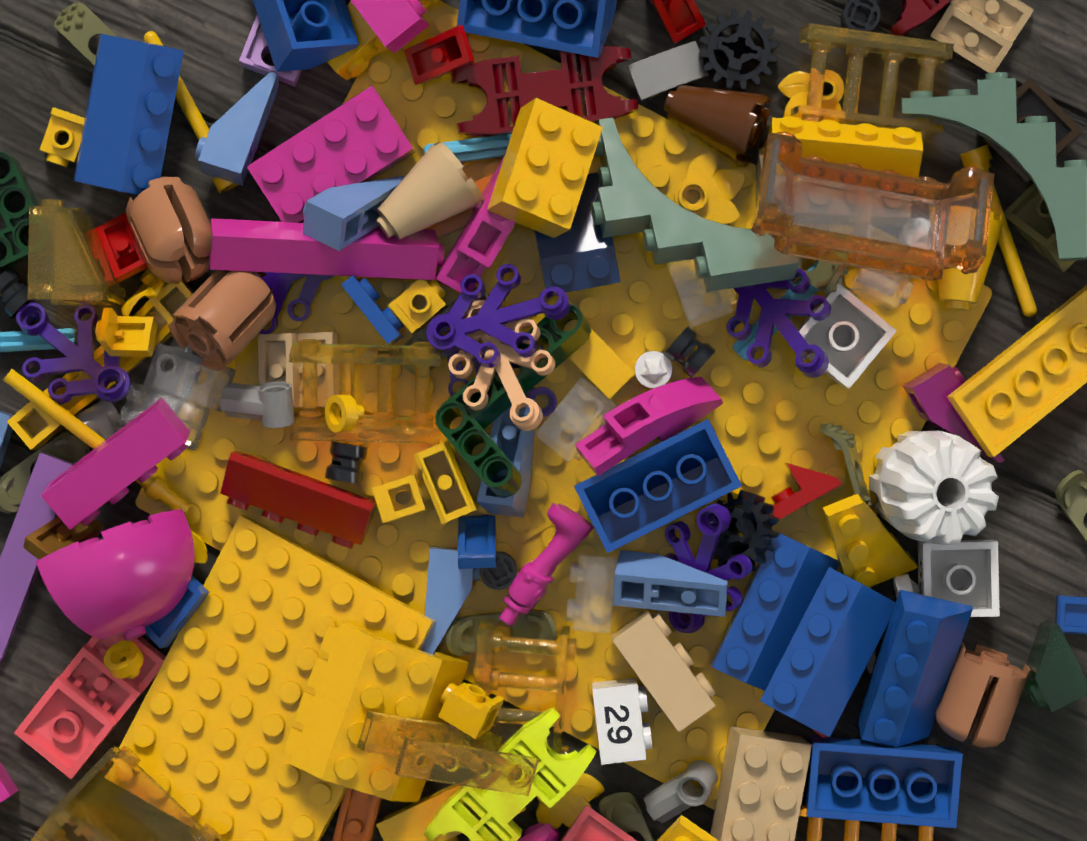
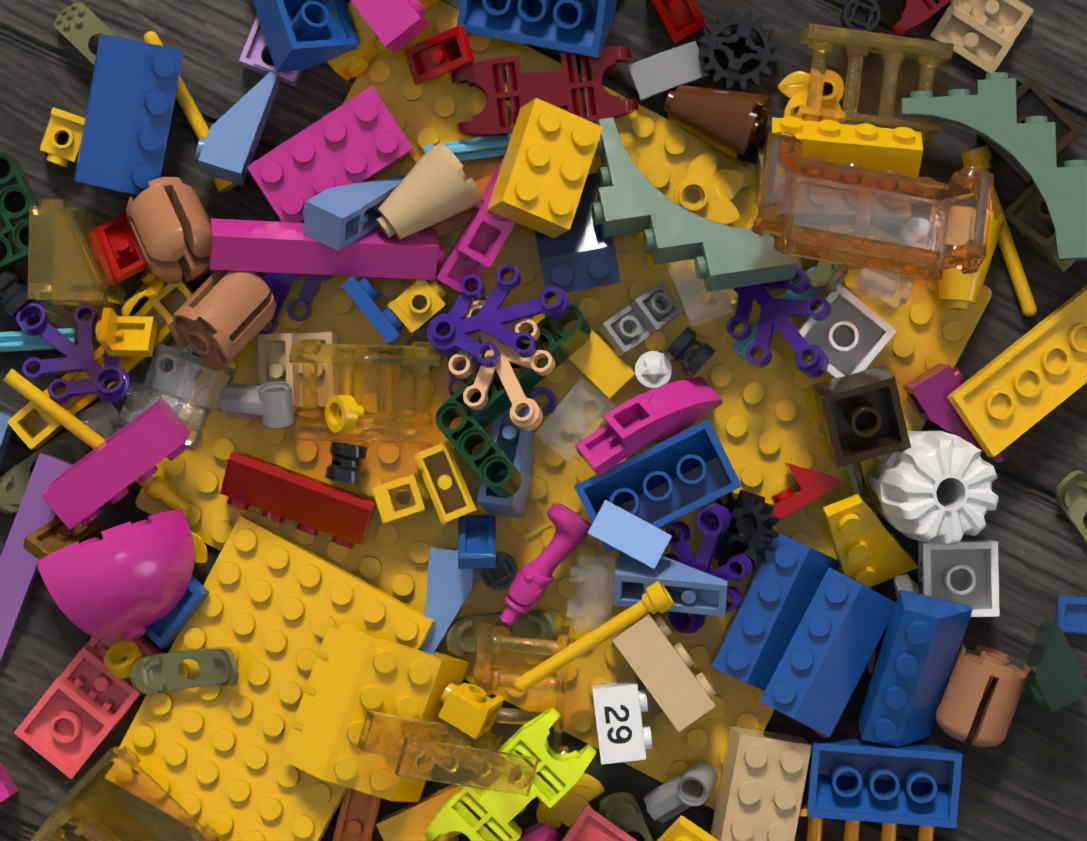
none -> olive piece [130,647,239,694]
none -> yellow piece [514,580,675,692]
none -> light blue tile [588,500,672,569]
none -> light grey slope [598,282,683,358]
none -> dark brown brick [812,365,911,468]

